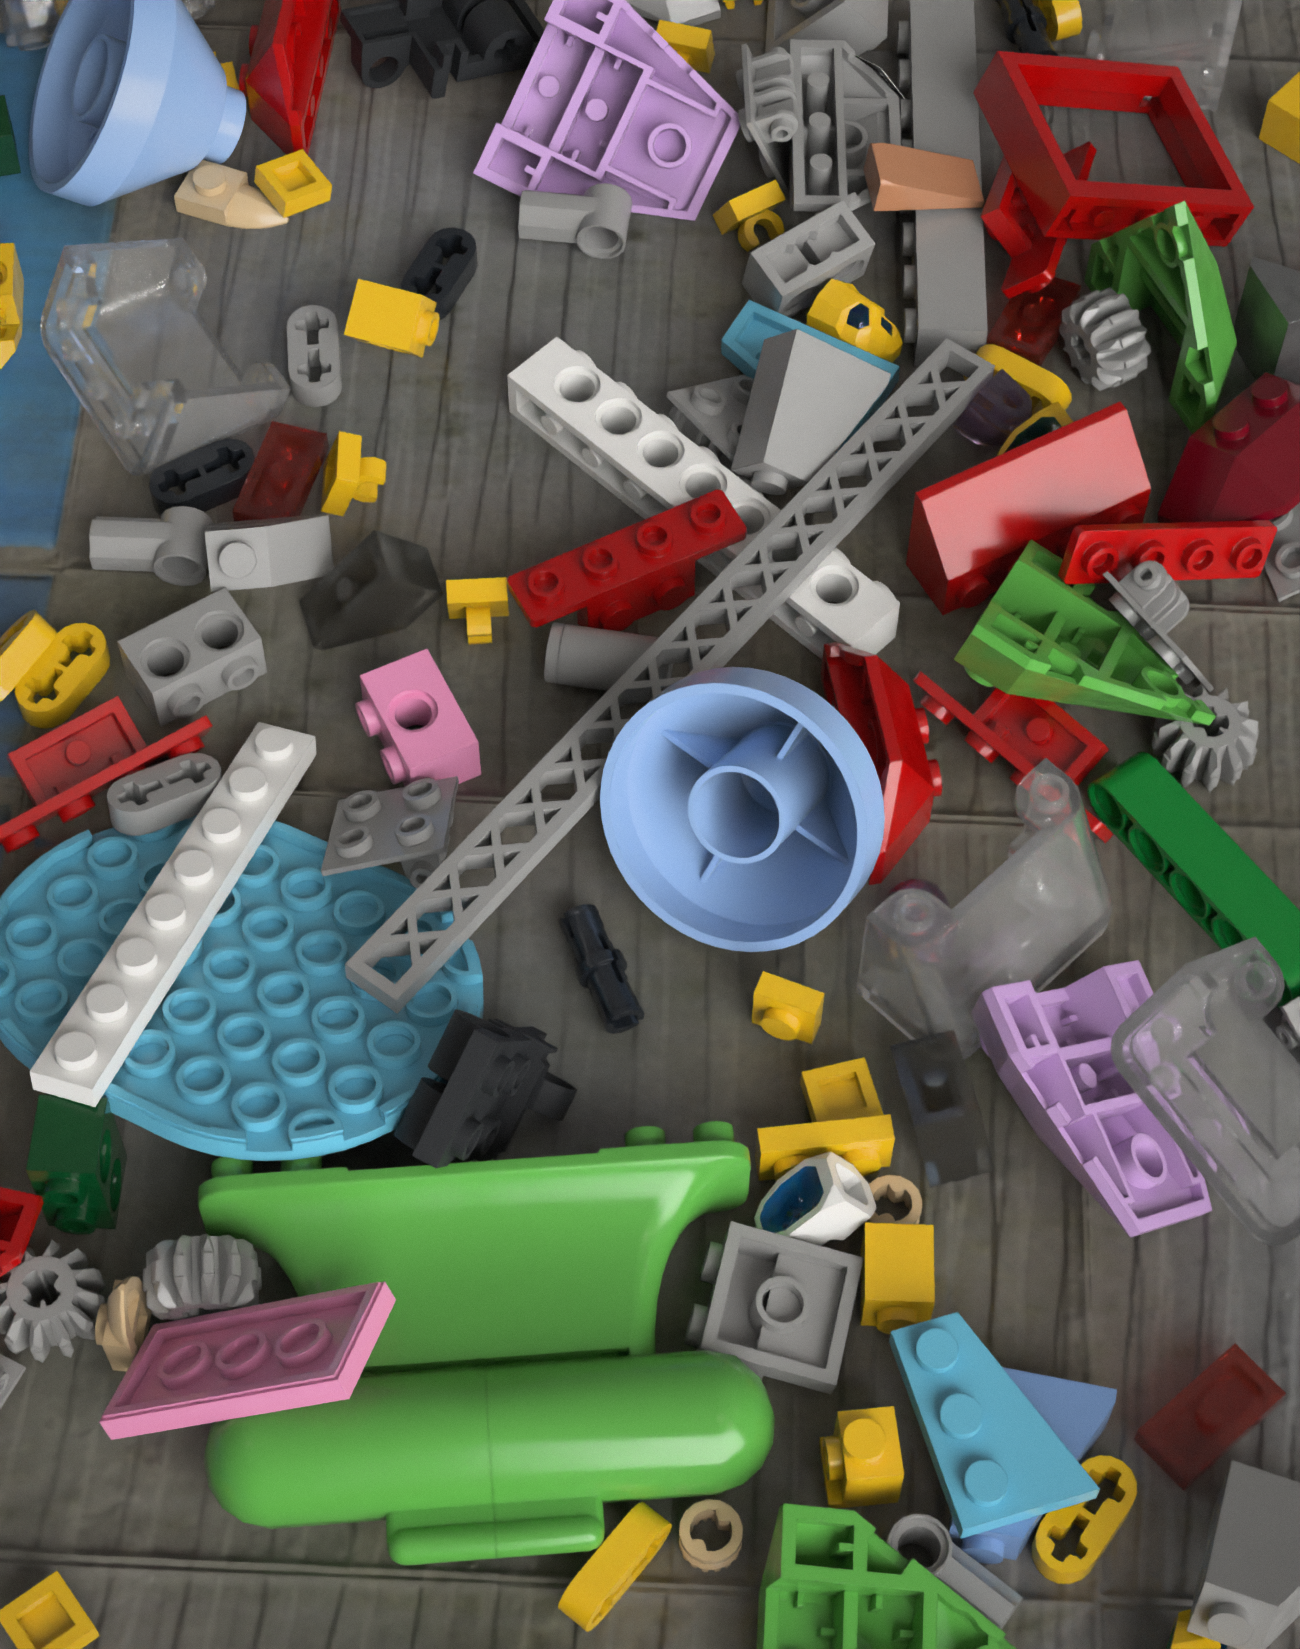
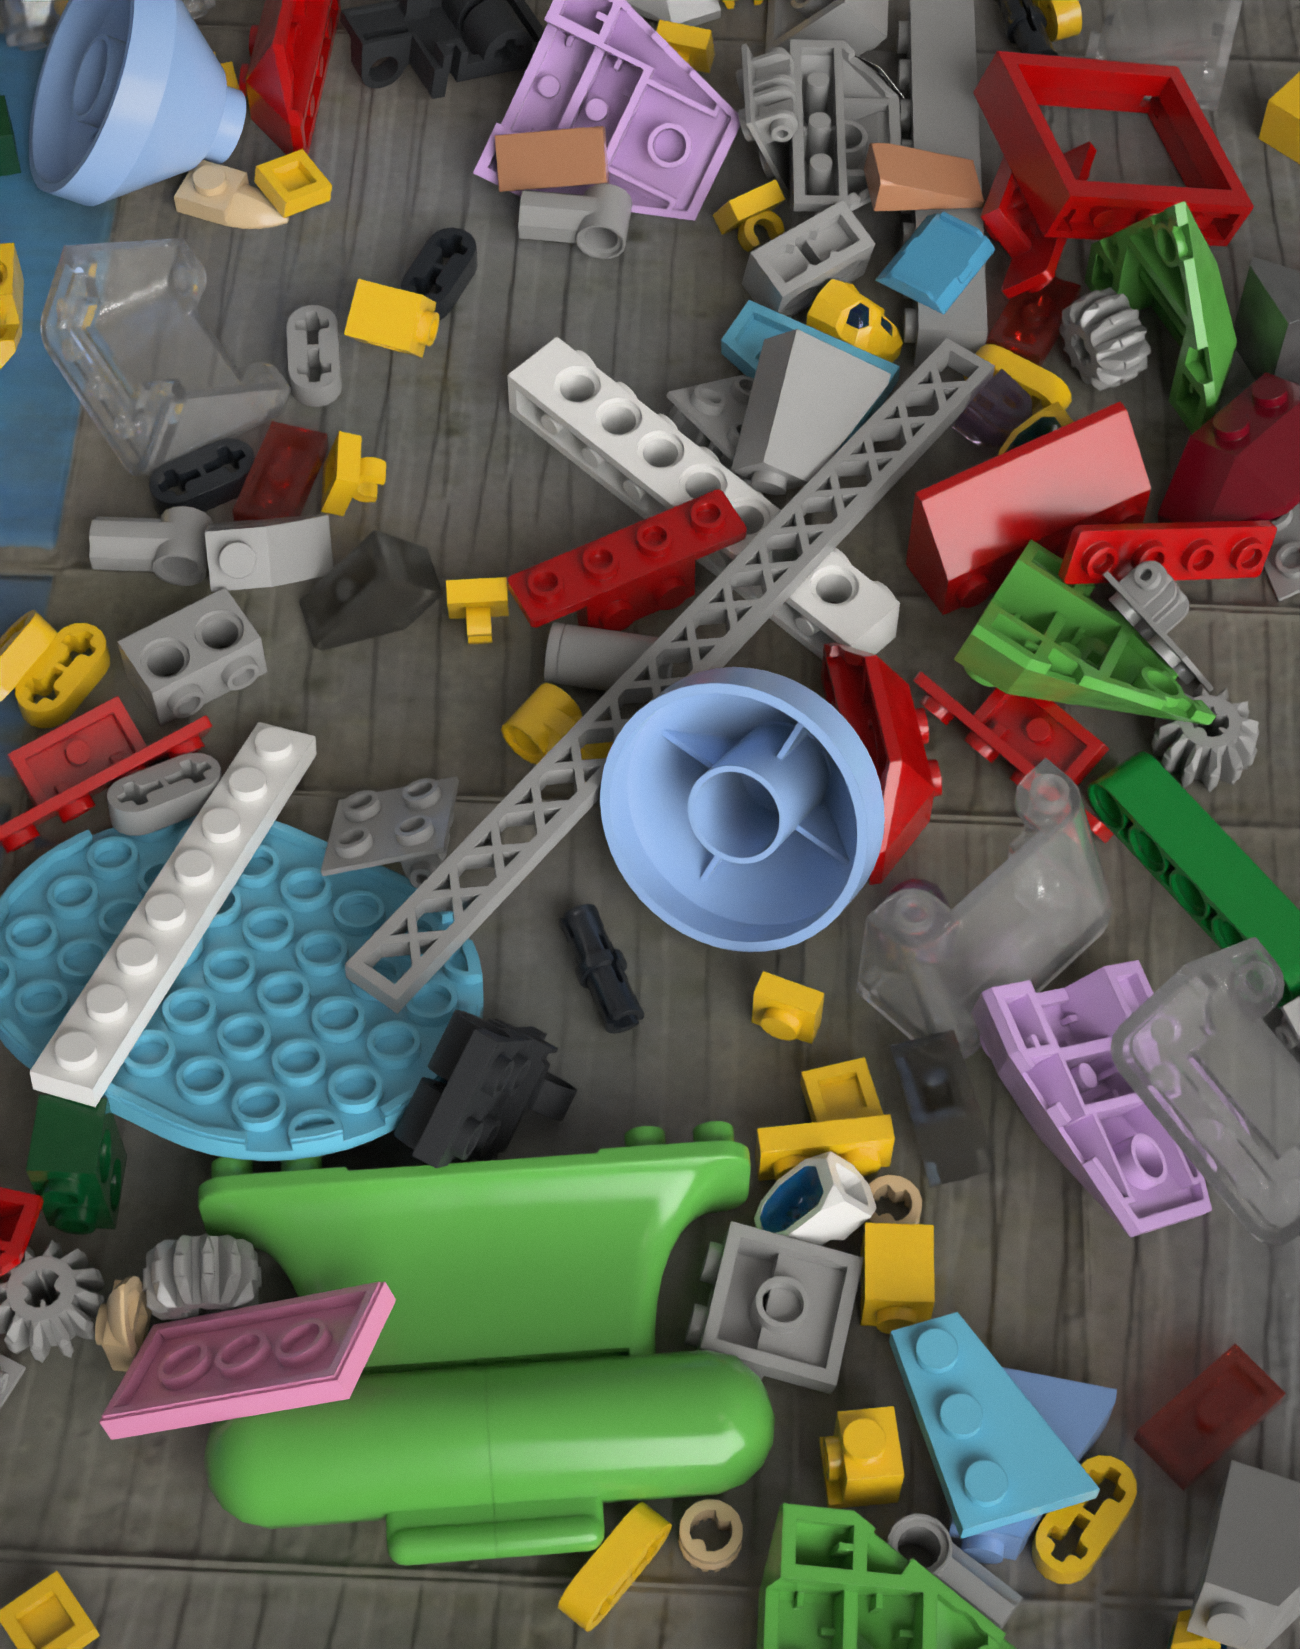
bright pink brick [355,649,481,786] -> none
none -> nougat slope [495,126,609,192]
none -> yellow piece [501,683,613,783]
none -> dark azure piece [875,211,996,315]

